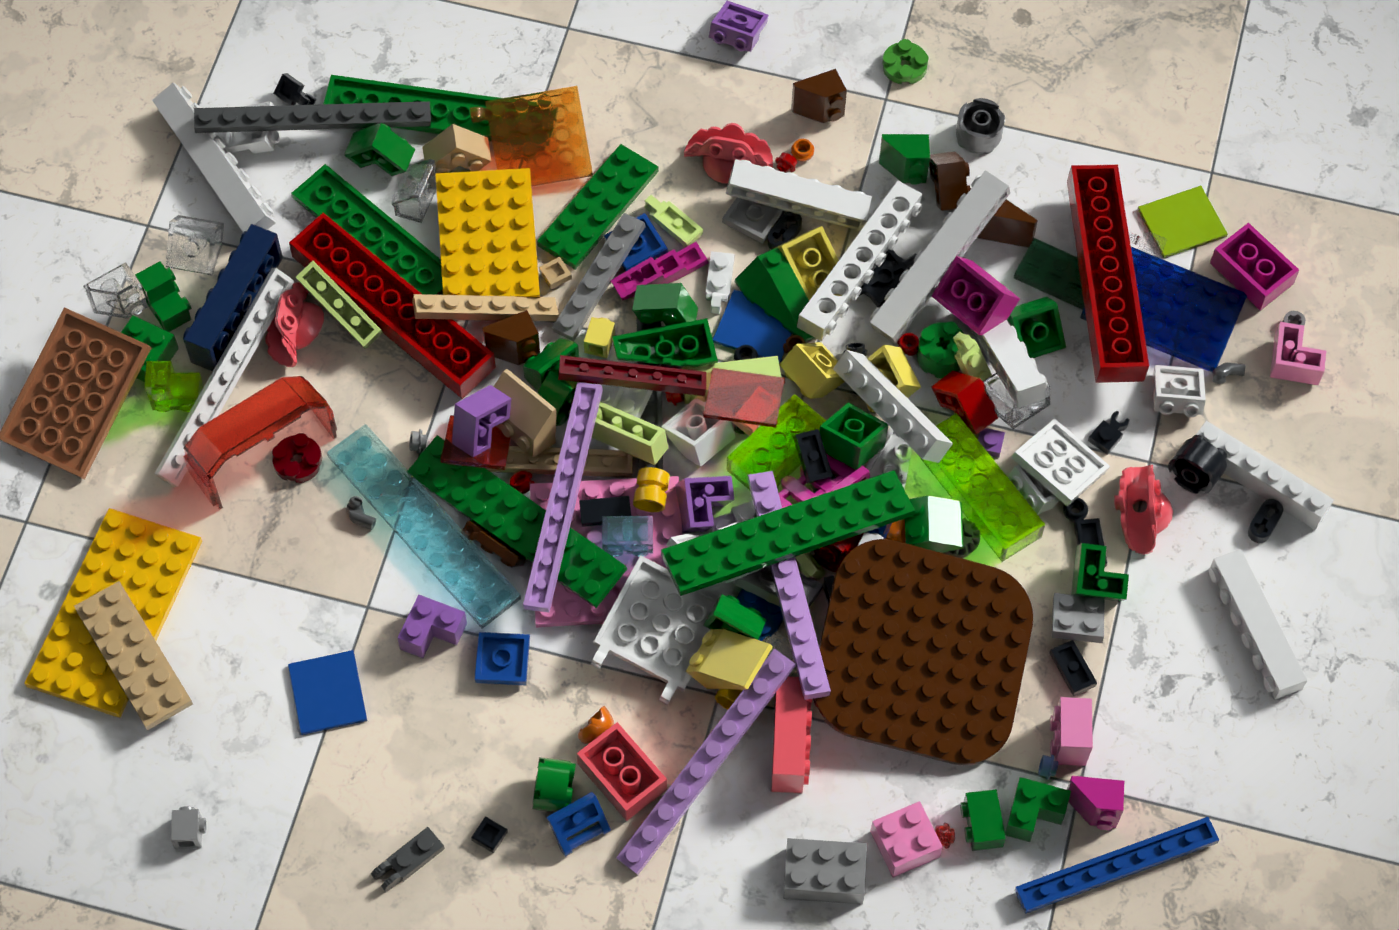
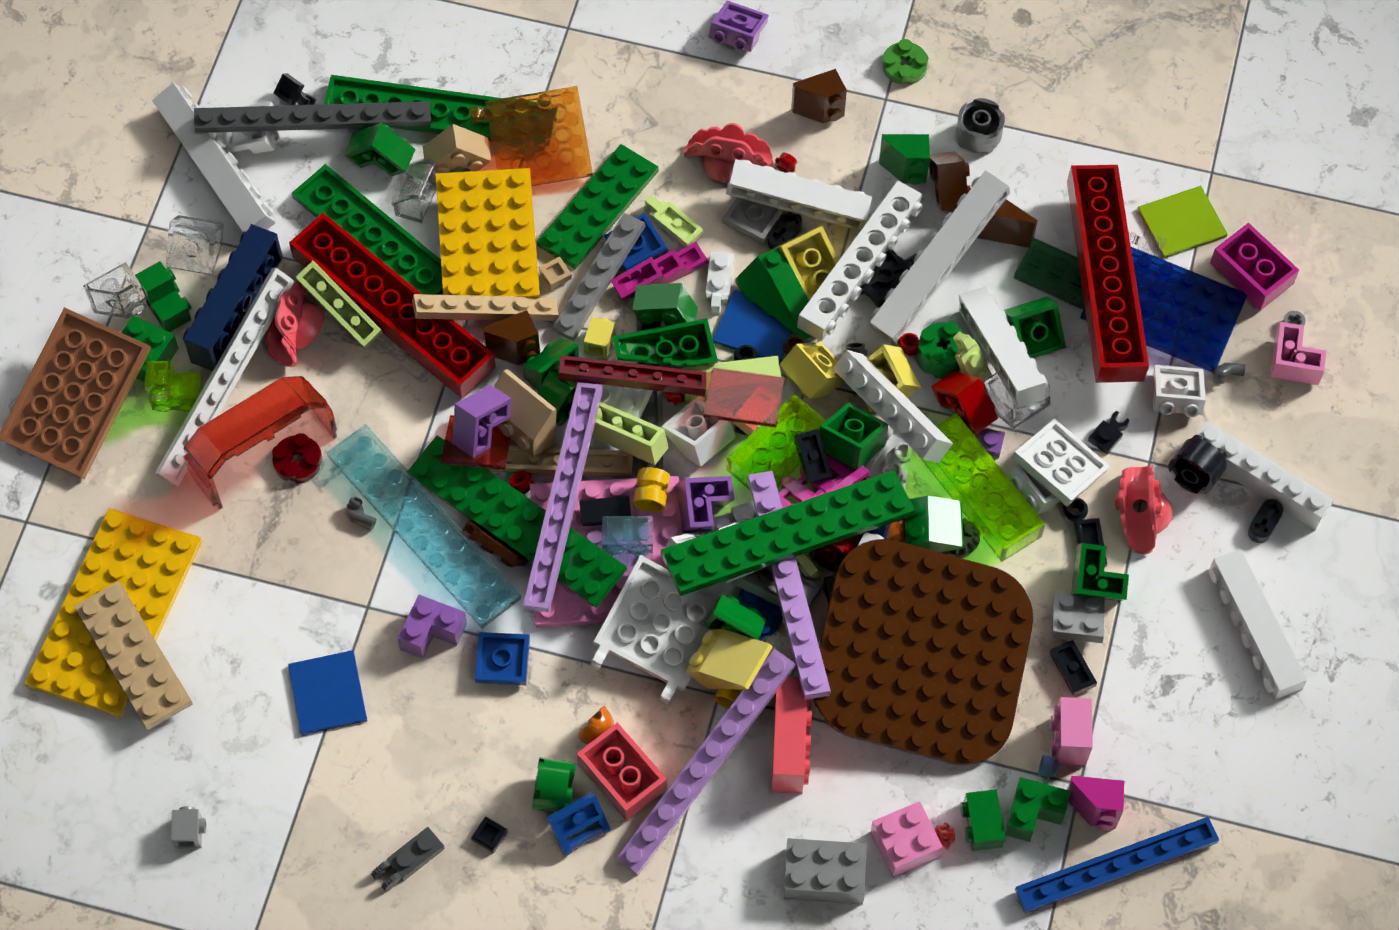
light grey plate [409,429,427,453] -> none
orange plate [791,139,814,161] -> none
dark pink slope [931,256,1020,336] -> none

